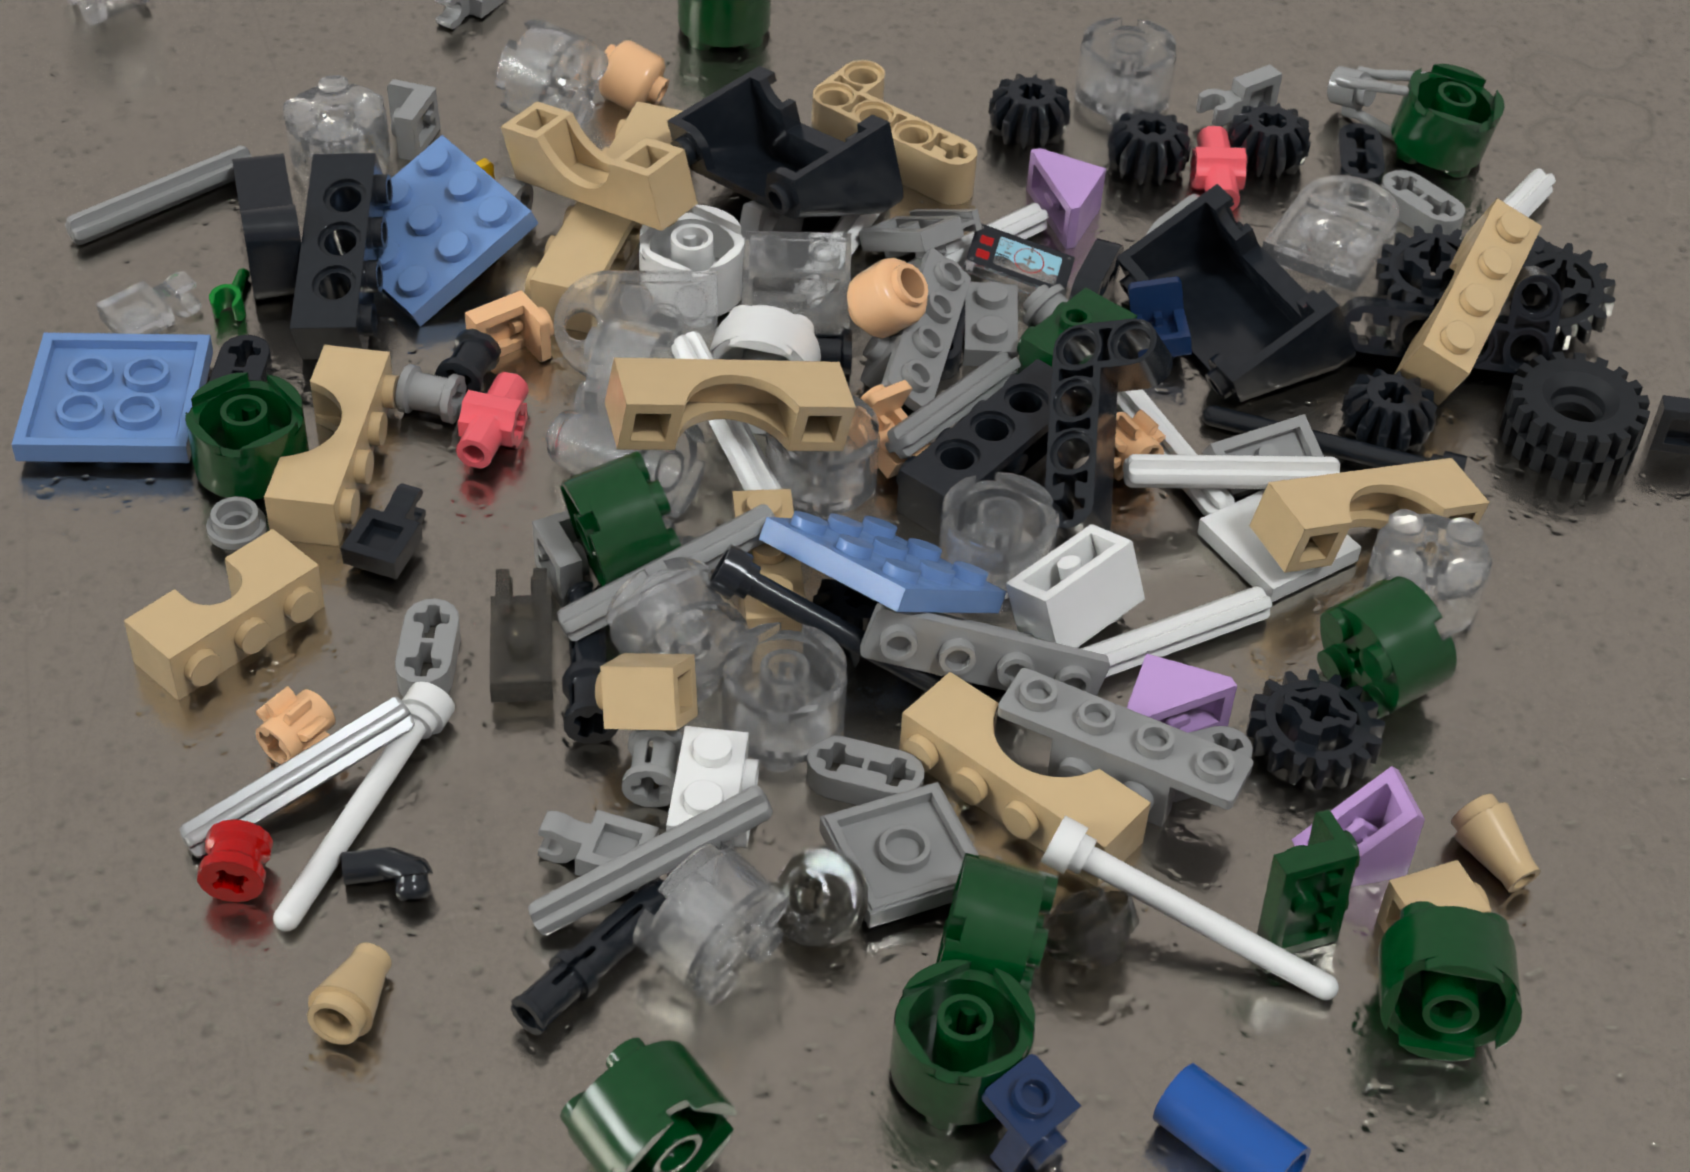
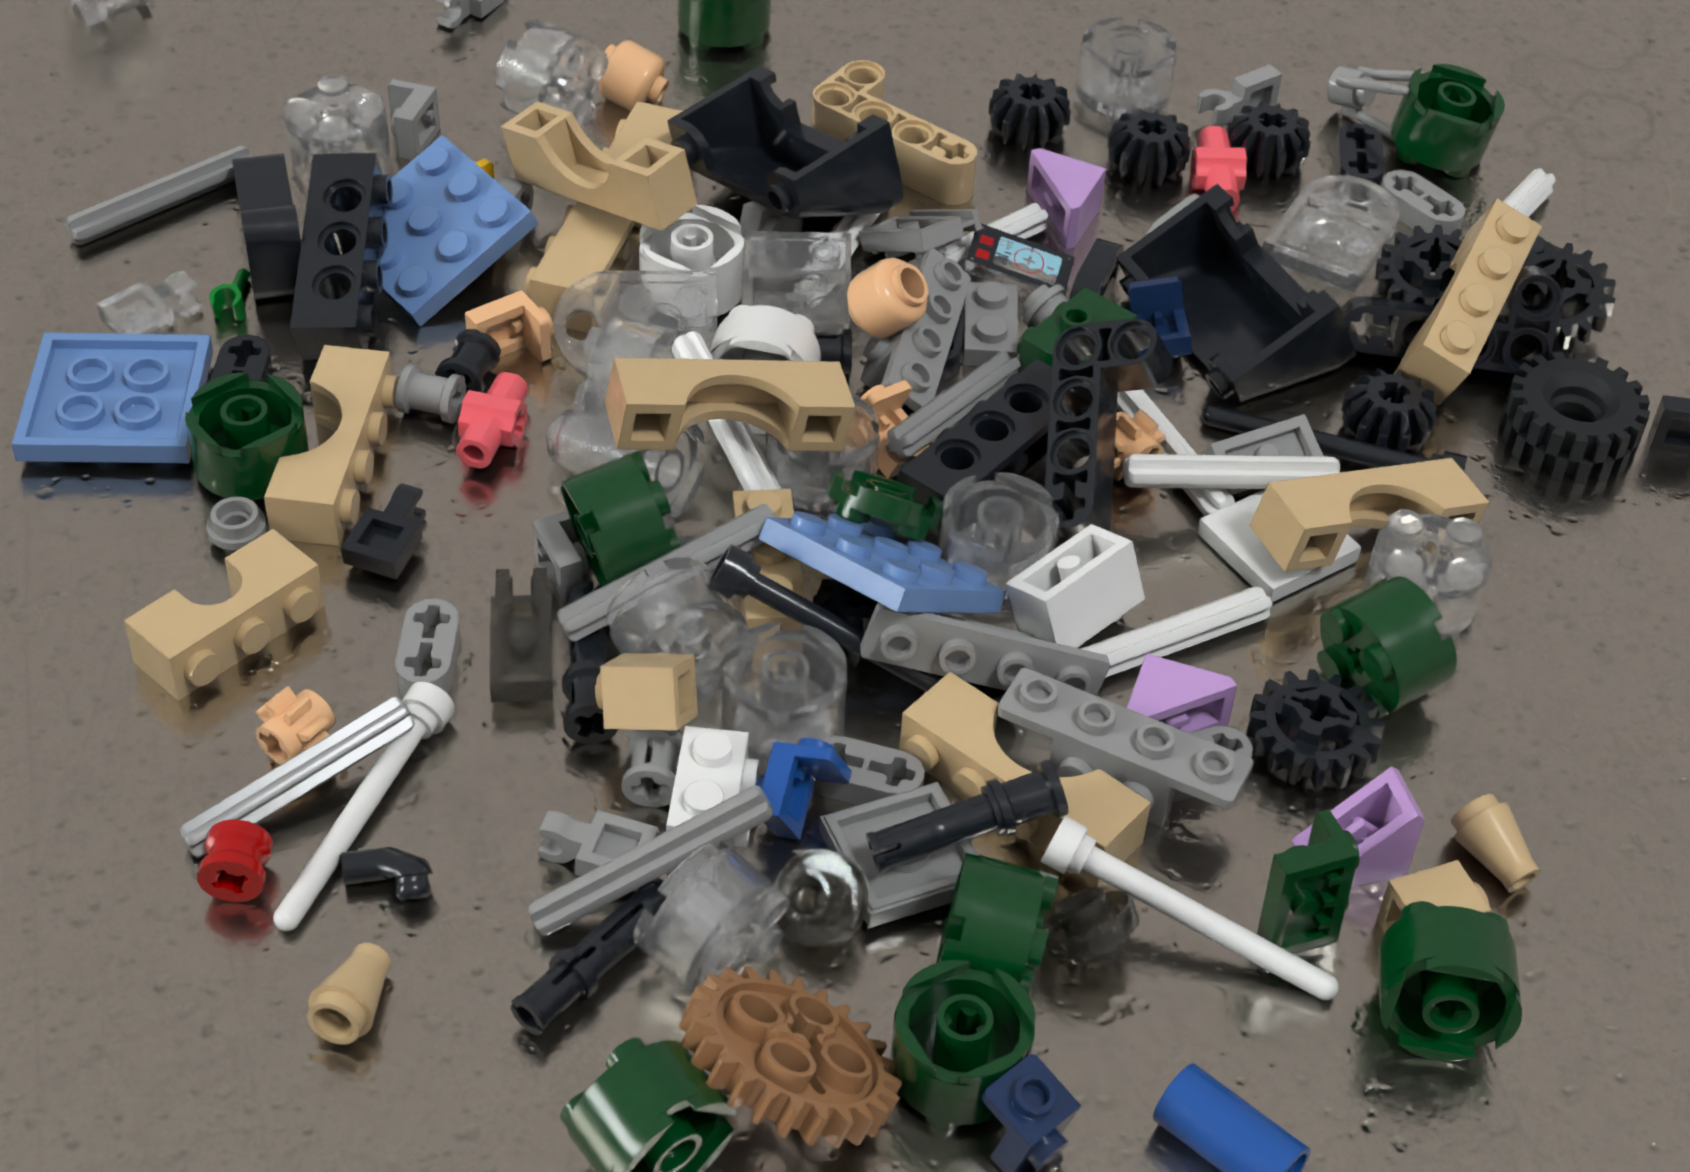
none -> medium nougat gear [679,966,902,1148]
none -> blue bracket [756,738,852,840]
none -> dark green plate [826,467,945,540]
none -> black pin [866,759,1069,874]

